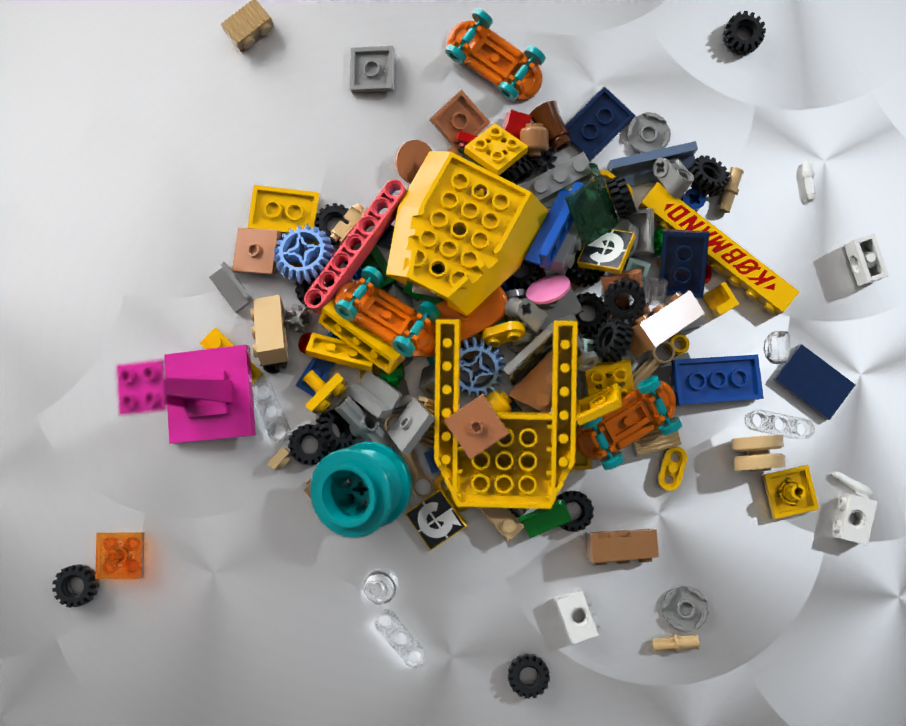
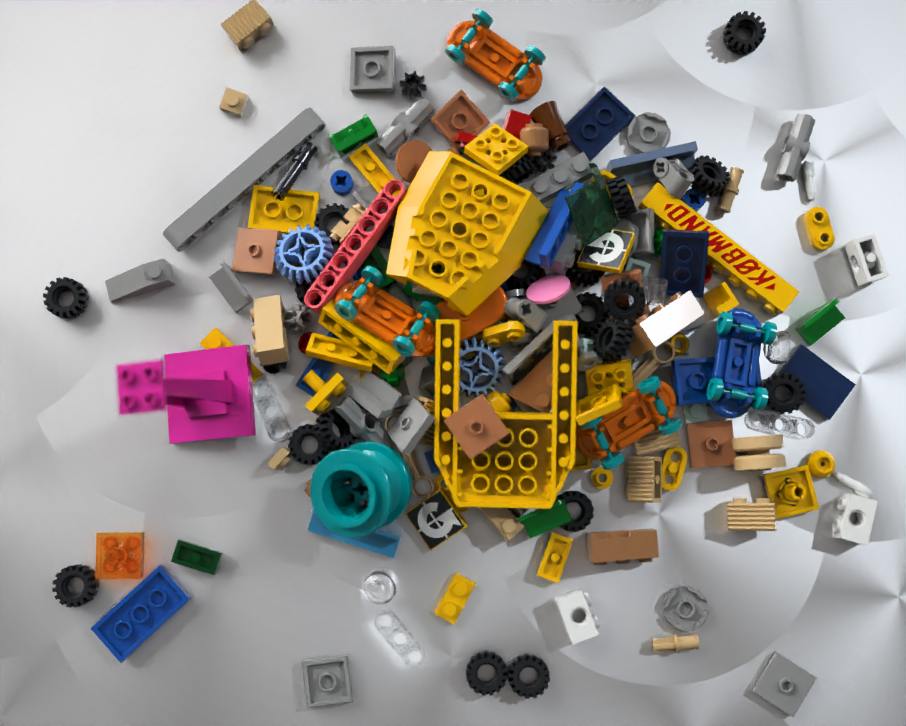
none -> black tyre [43,277,89,319]
none -> blue plate [90,565,192,663]
none -> light grey slope [105,259,176,302]
none -> light grey beam [163,107,326,252]
none -> dark green plate [171,539,223,575]
none -> tan plate [219,88,249,117]
none -> black pin [271,141,318,201]
none -> light grey plate [302,654,354,708]
none -> dark azure panel [308,509,401,558]
none -> green hinge [328,114,378,158]
none -> blue wheel [330,170,354,196]
none -> yellow plate [348,143,401,196]
none -> light grey panel [352,184,378,211]
none -> light grey piece [376,96,435,157]
none -> black gear [399,71,427,100]
none -> yellow plate [434,572,476,625]
none -> black tyre [466,651,508,696]
none -> yellow plate [536,532,573,583]
none -> yellow plate [590,467,613,489]
none -> tan brick [626,456,662,503]
none -> light aqua plate [682,403,709,424]
none -> nougat plate [686,420,736,468]
none -> blue piece [707,309,777,419]
none -> tan brick [727,498,777,531]
none -> light grey plate [752,651,817,717]
none -> black tyre [763,371,806,414]
none -> light grey piece [776,114,816,182]
none -> green panel [795,298,845,346]
none -> yellow plate [804,207,835,251]
none -> yellow plate [807,450,836,478]

